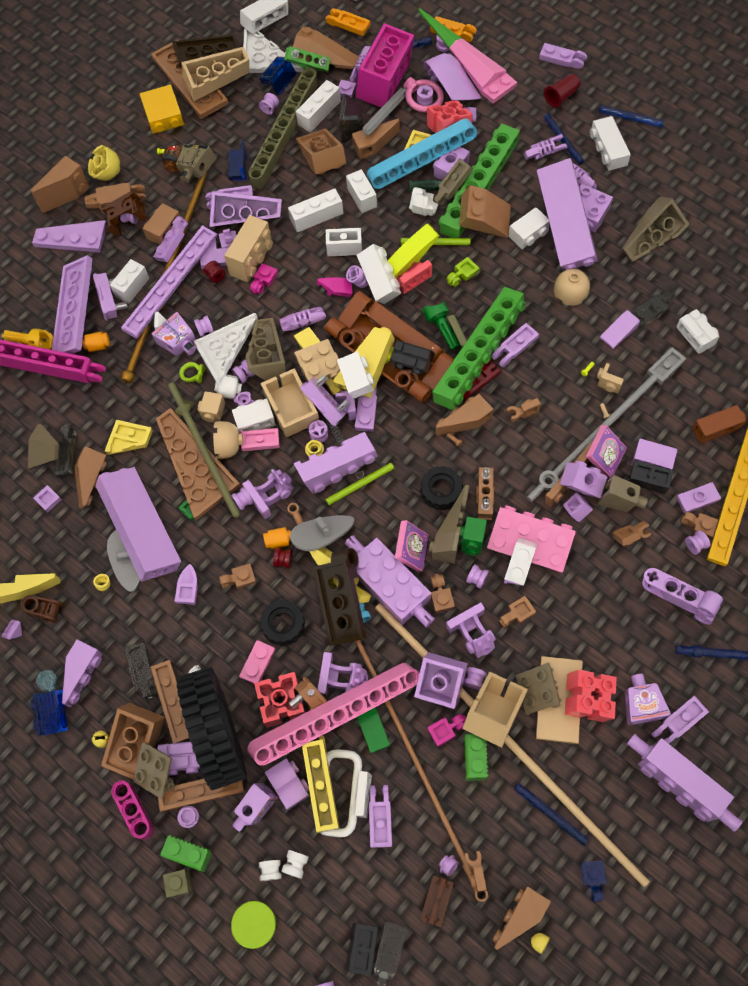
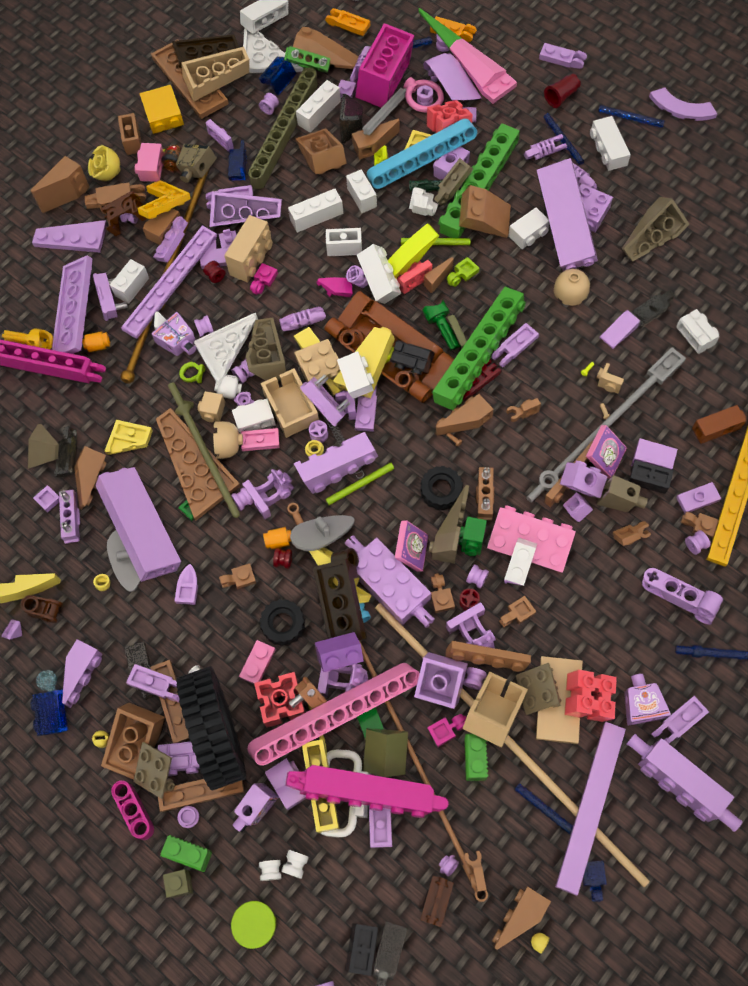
none -> lavender piece [59,490,80,544]
none -> medium nougat brick [118,113,142,155]
none -> lavender hinge [126,664,180,702]
none -> bright pink brick [135,143,164,182]
none -> yellow plate [138,180,191,219]
none -> lavender plate [206,119,234,152]
none -> dark pink hinge [286,765,449,818]
none -> medium lavender brick [315,632,363,672]
none -> olive slope [363,728,408,777]
none -> neon yellow slope [374,145,389,166]
none -> medium nougat slope [424,257,454,293]
none -> medium nougat plate [446,641,531,672]
none -> dark red wheel [459,588,480,611]
none -> lavender tile [555,722,626,896]
none -> lavender tile [649,88,717,121]

